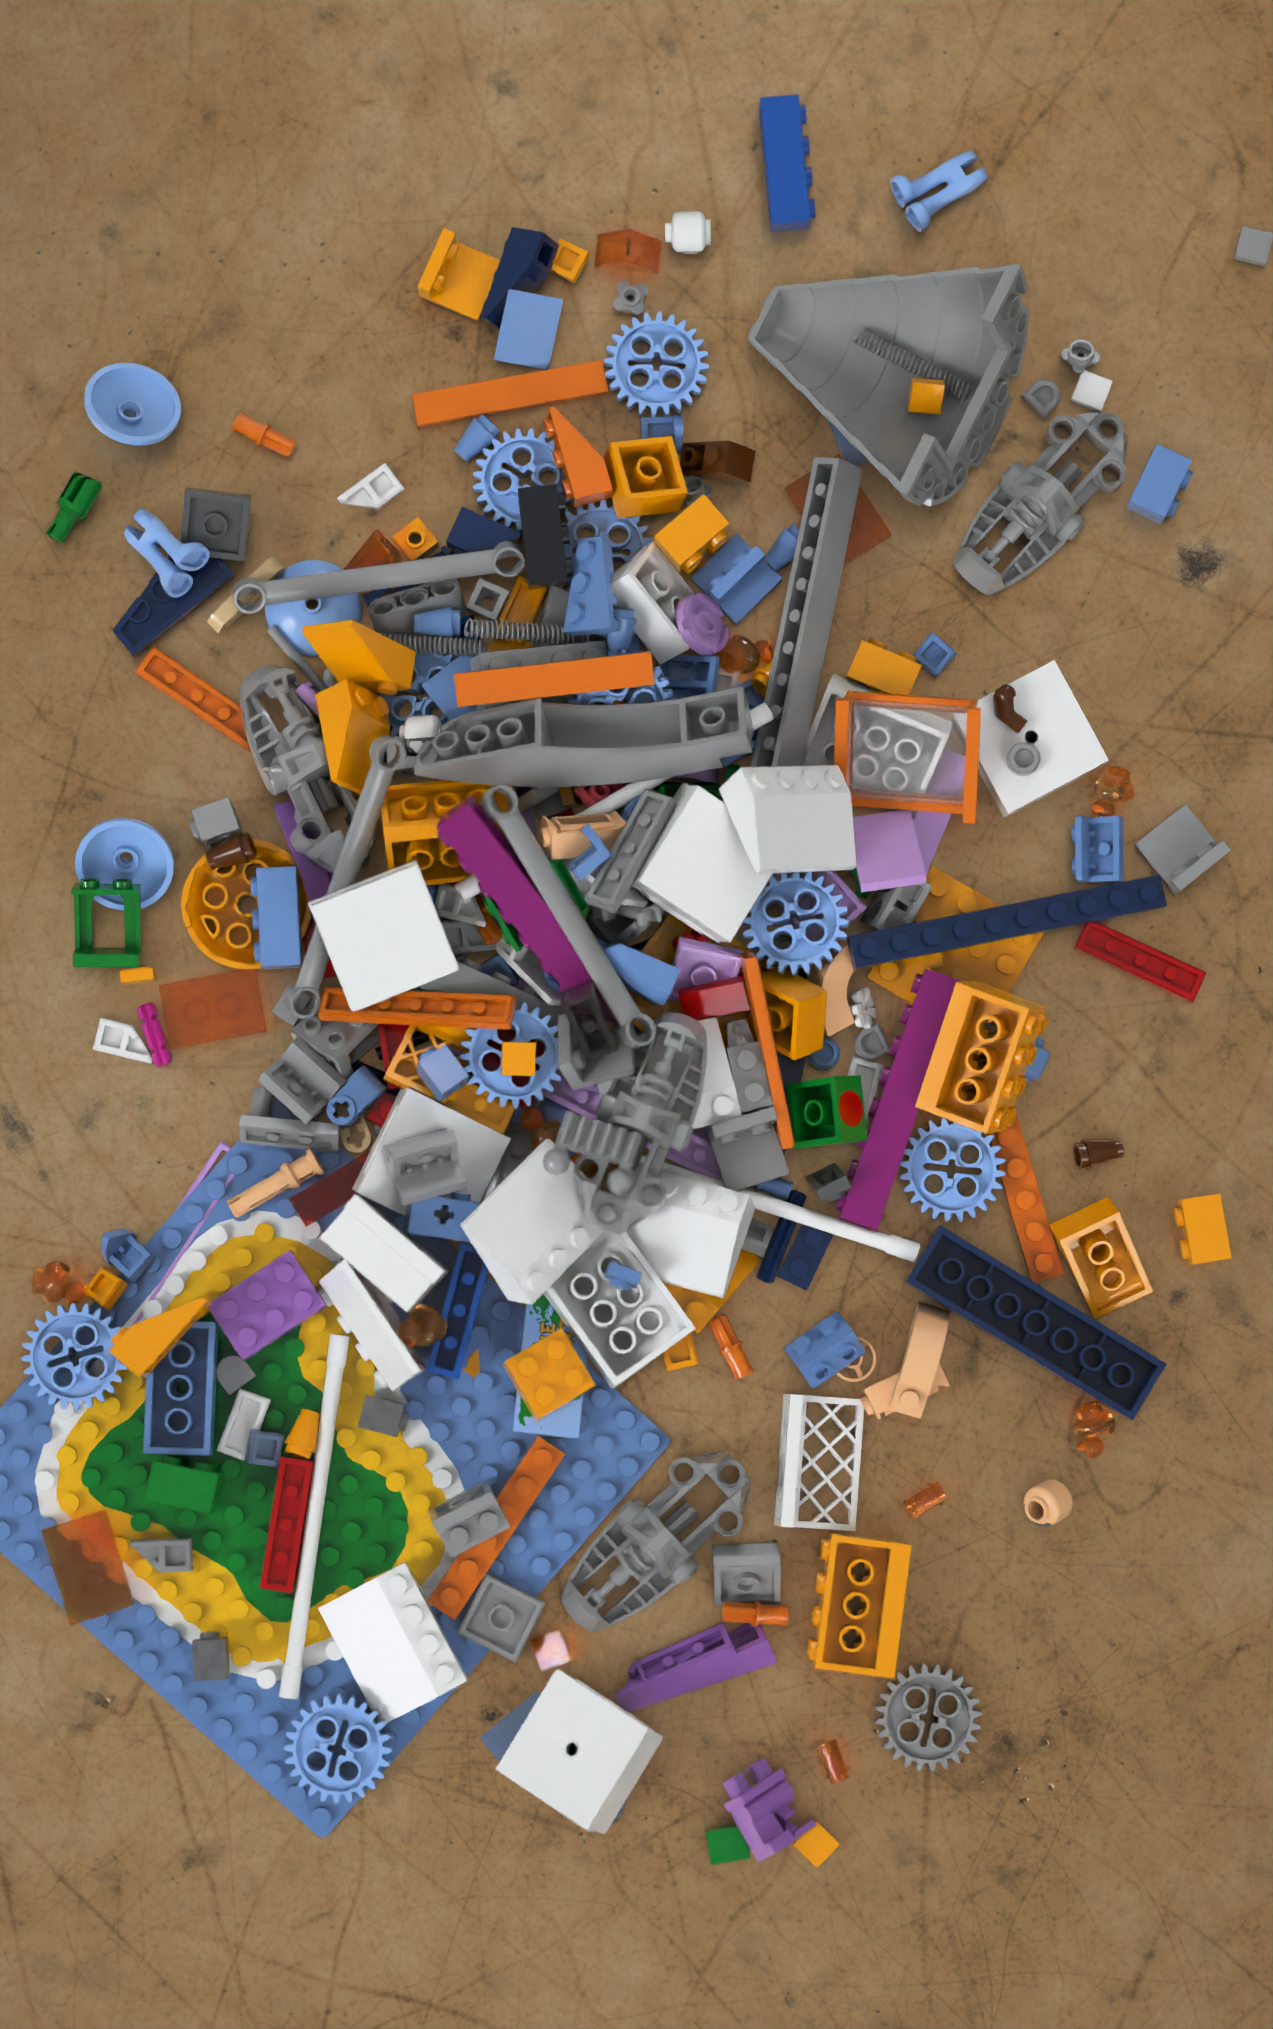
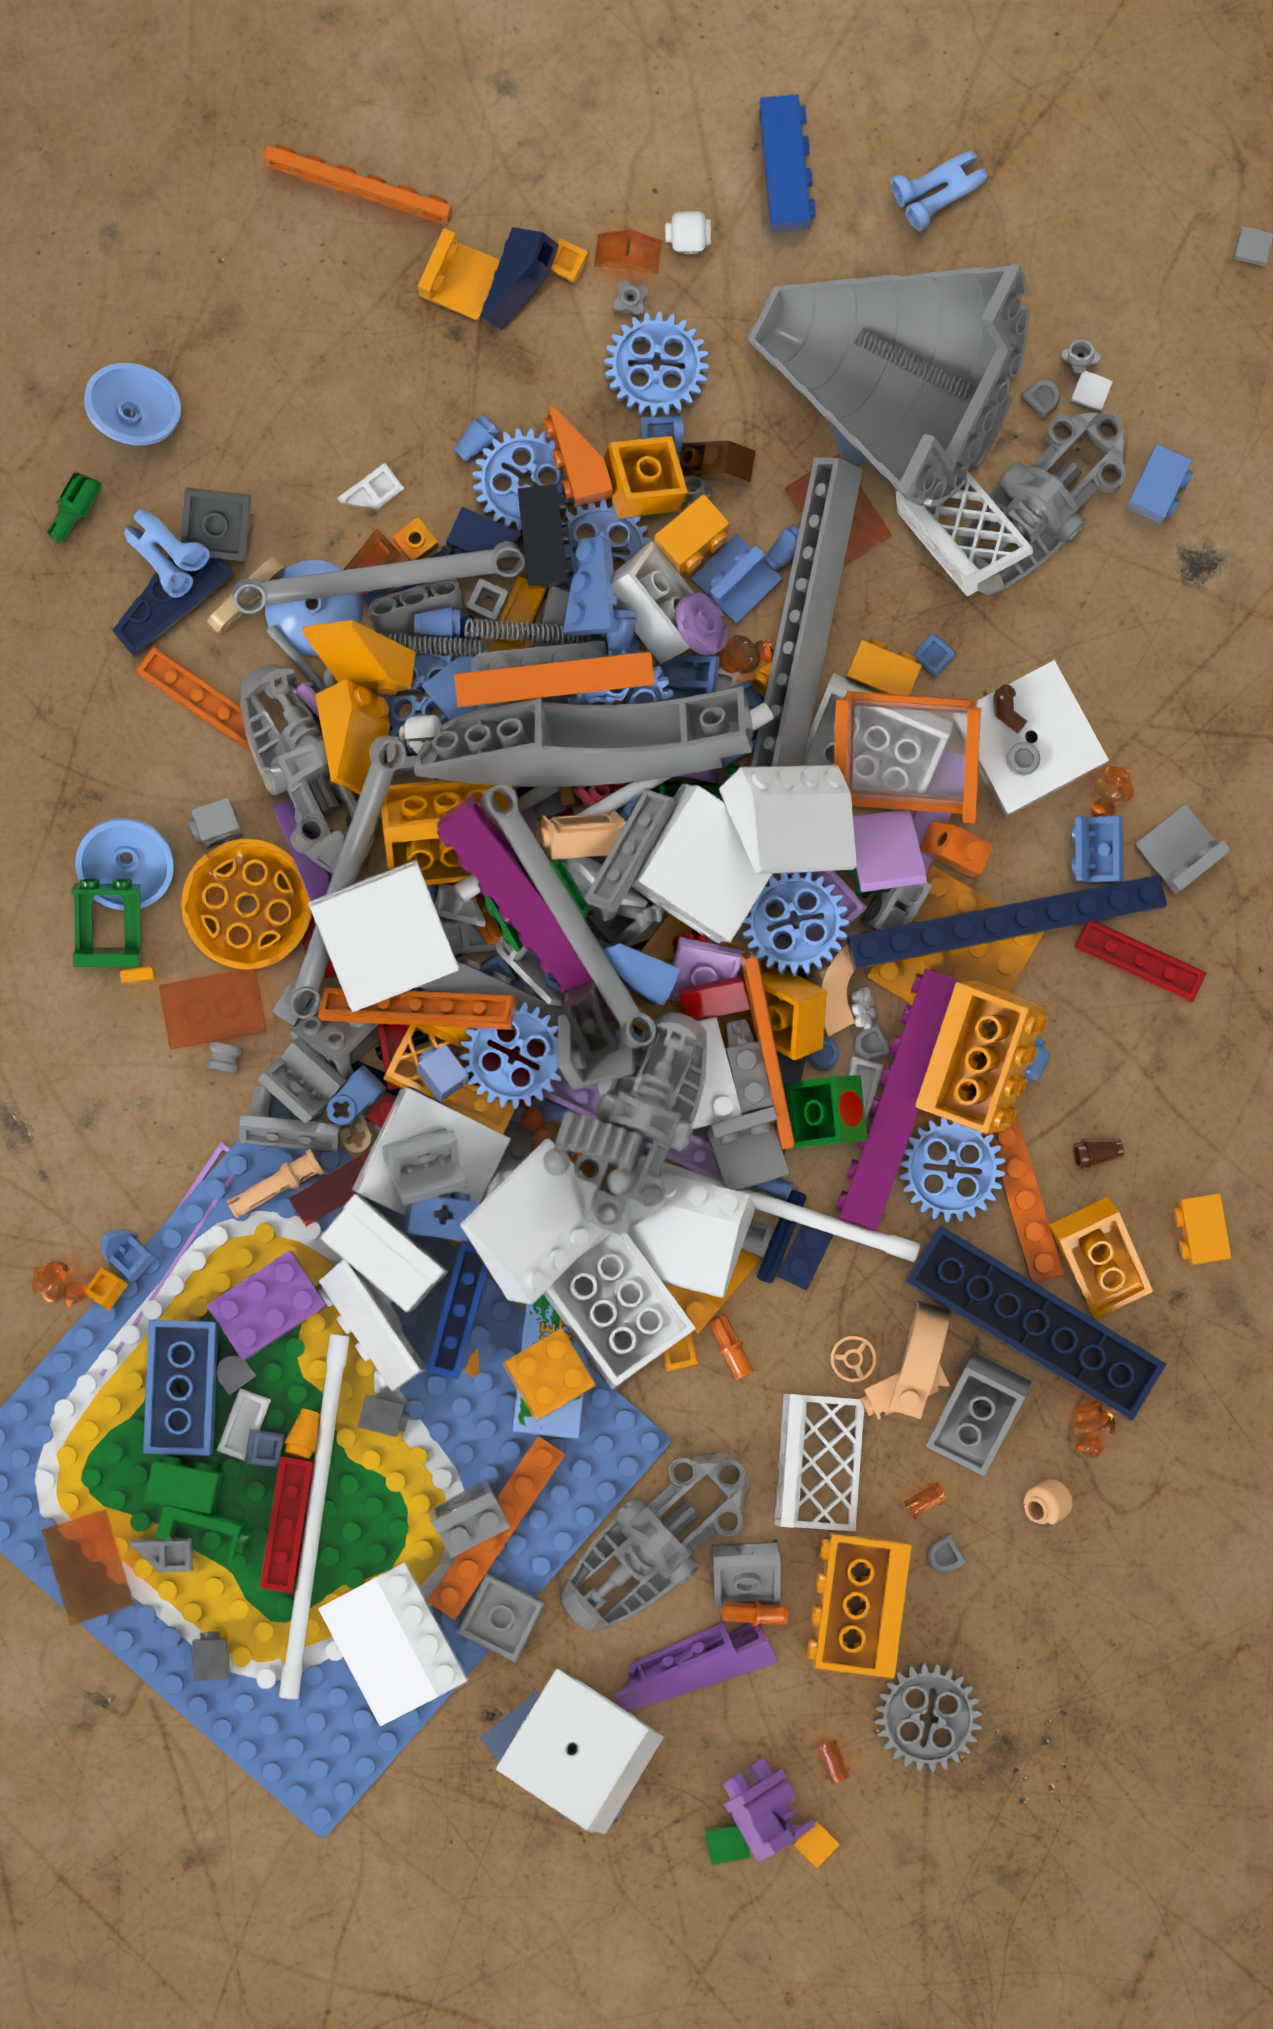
light blue gear [21,1303,128,1410] -> none
white tile [93,1018,153,1064] -> none
light orange slope [109,1297,213,1378] -> none
dark pink axle [137,1003,172,1067] -> none
reddish brown cone [205,832,257,870] -> none
orange axle [232,412,296,457] -> none
medium blue brick [251,866,303,970] -> none
light blue gear [284,1693,393,1804] -> none
clear orange animal [398,1304,447,1347] -> none
orange tile [412,360,608,428] -> none
medium blue sticker [494,289,564,370] -> none
light orange tile [501,1042,536,1076] -> none
slope [530,1628,572,1671] -> none
medium blue tile [567,824,612,881] -> none
medium blue plate [604,1261,642,1291] -> none
medium blue bracket [784,1311,866,1388] -> none
dark grey plate [805,1163,851,1202] -> none
light orange tile [907,378,945,414] -> none
none -> green panel [155,1504,250,1559]
none -> light grey wheel [206,1042,243,1074]
none -> orange plate [263,144,452,225]
none -> white fence [895,471,1033,596]
none -> orange torso [919,821,994,878]
none -> light grey slope [925,1352,1032,1476]
none -> light grey tile [927,1533,967,1573]

